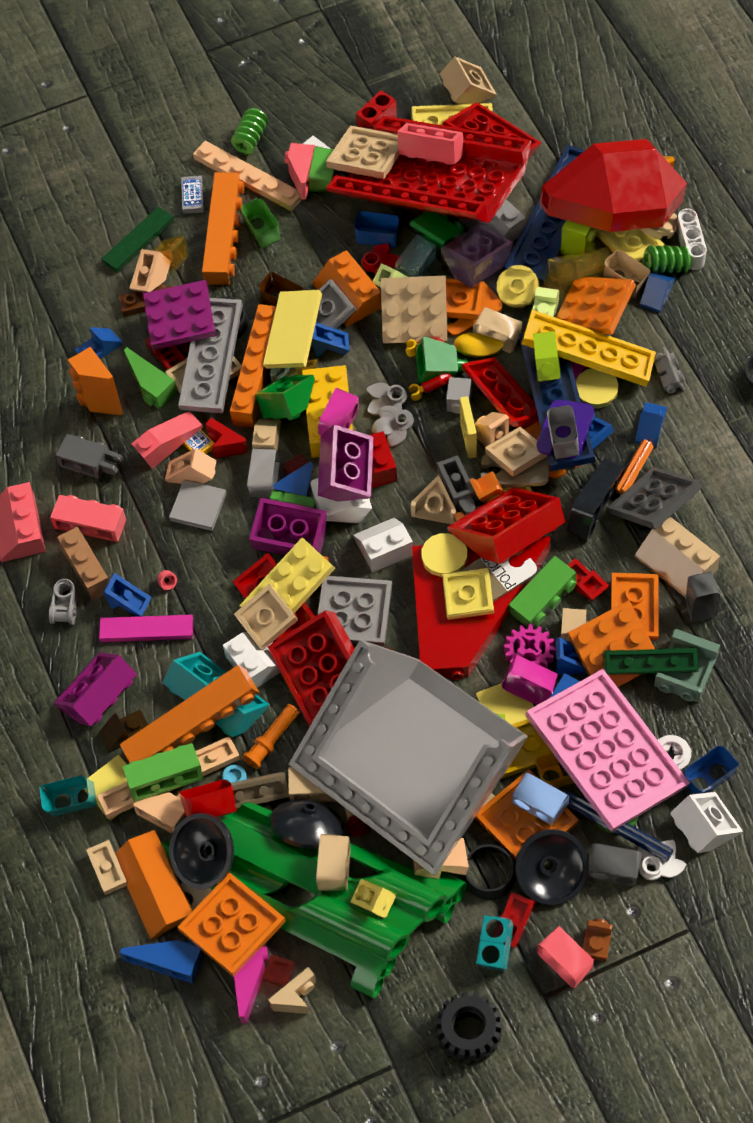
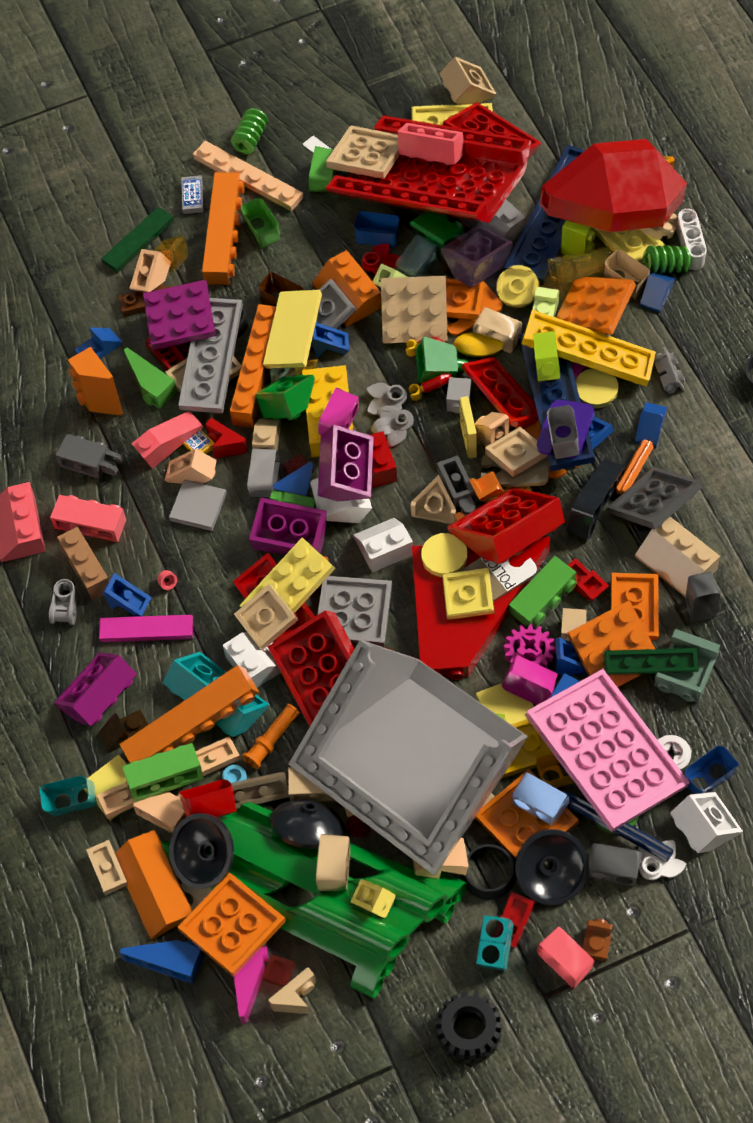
coral slope [285,143,315,200] -> none
red piece [356,90,397,130] -> none

